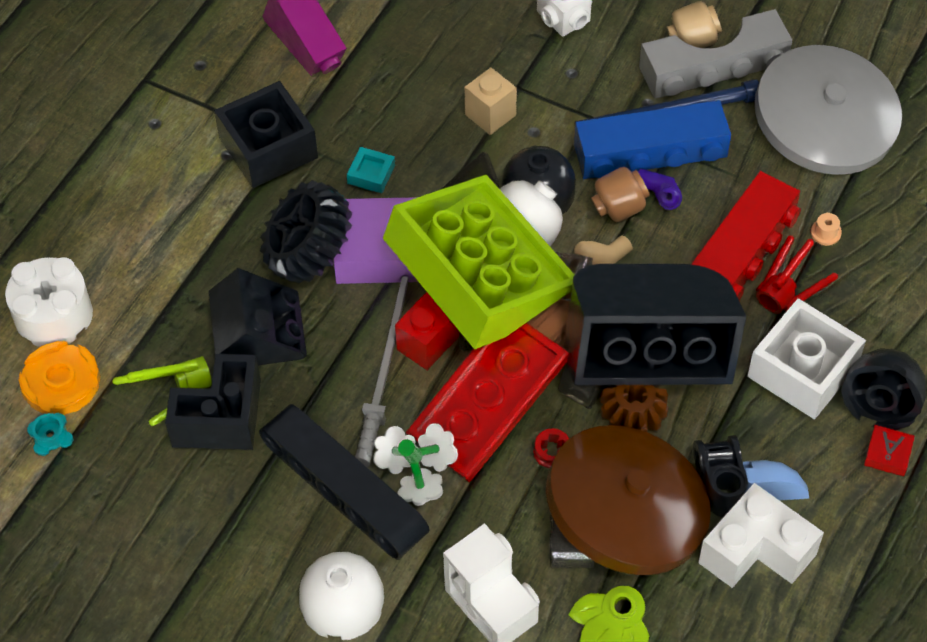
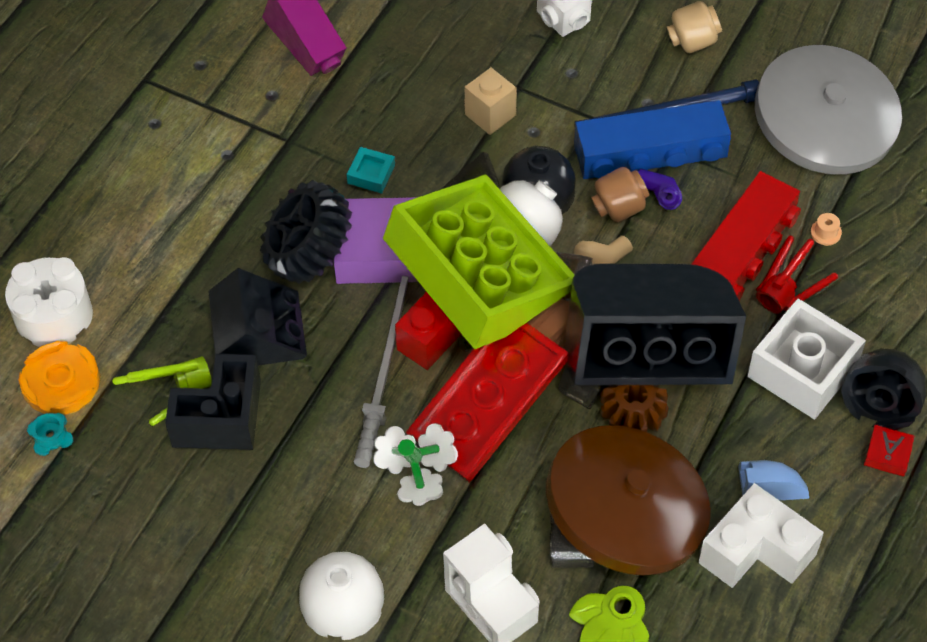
black brick [214,81,318,188] -> none
black beam [259,404,430,560] -> none
red bush [533,428,569,468] -> none
light grey arch [639,9,792,99] -> none
black piece [693,435,748,518] -> none

